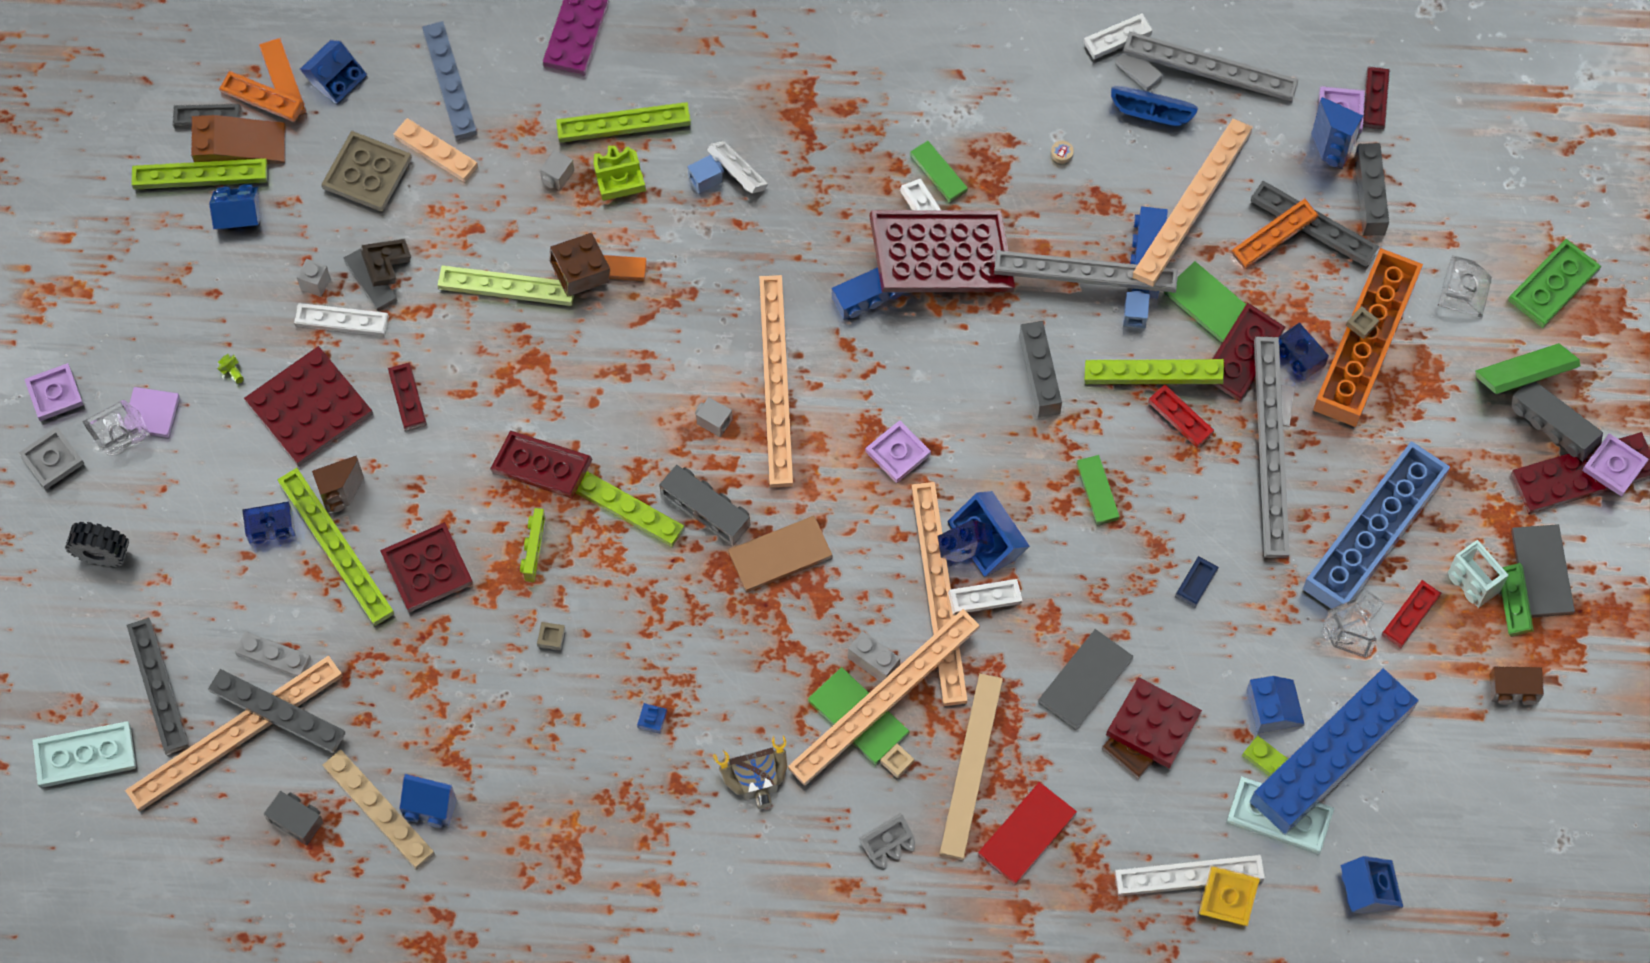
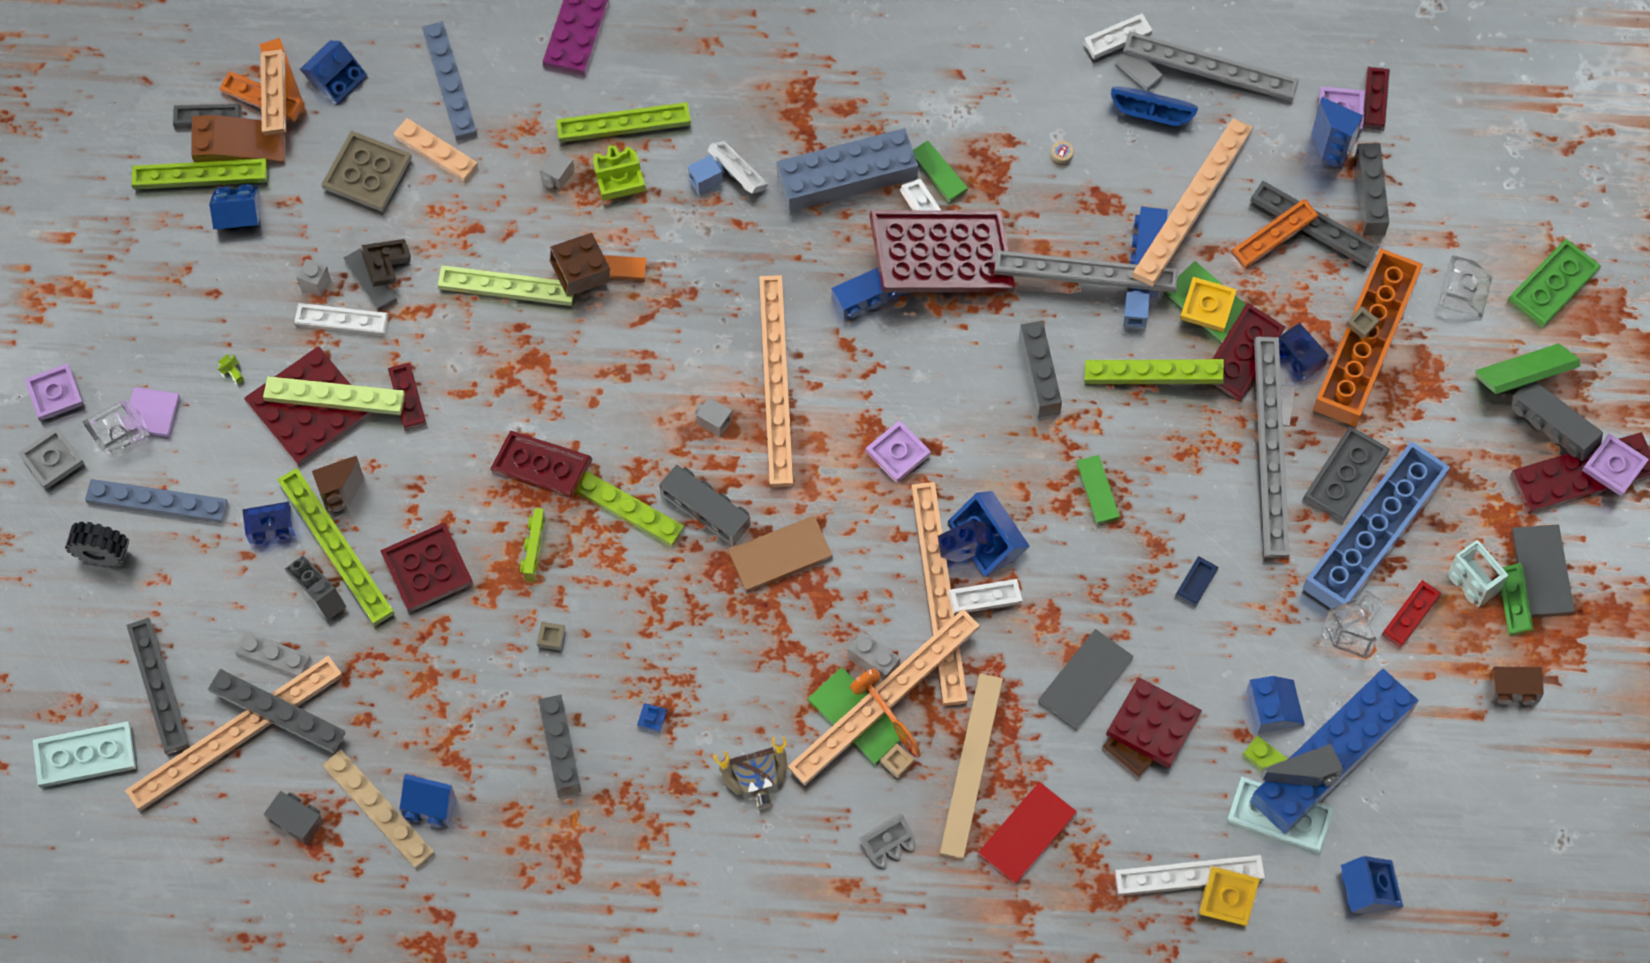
red plate [1148,385,1214,448] -> none
none -> sand blue plate [85,479,228,524]
none -> light nougat plate [261,49,286,136]
none -> yellowish green plate [263,376,405,415]
none -> dark grey slope [285,555,347,621]
none -> dark grey brick [538,694,582,798]
none -> sand blue brick [777,128,918,212]
none -> orange piece [850,668,921,758]
none -> yellow plate [1180,277,1237,332]
none -> dark grey slope [1260,744,1343,786]
none -> dark grey tile [1303,426,1390,523]

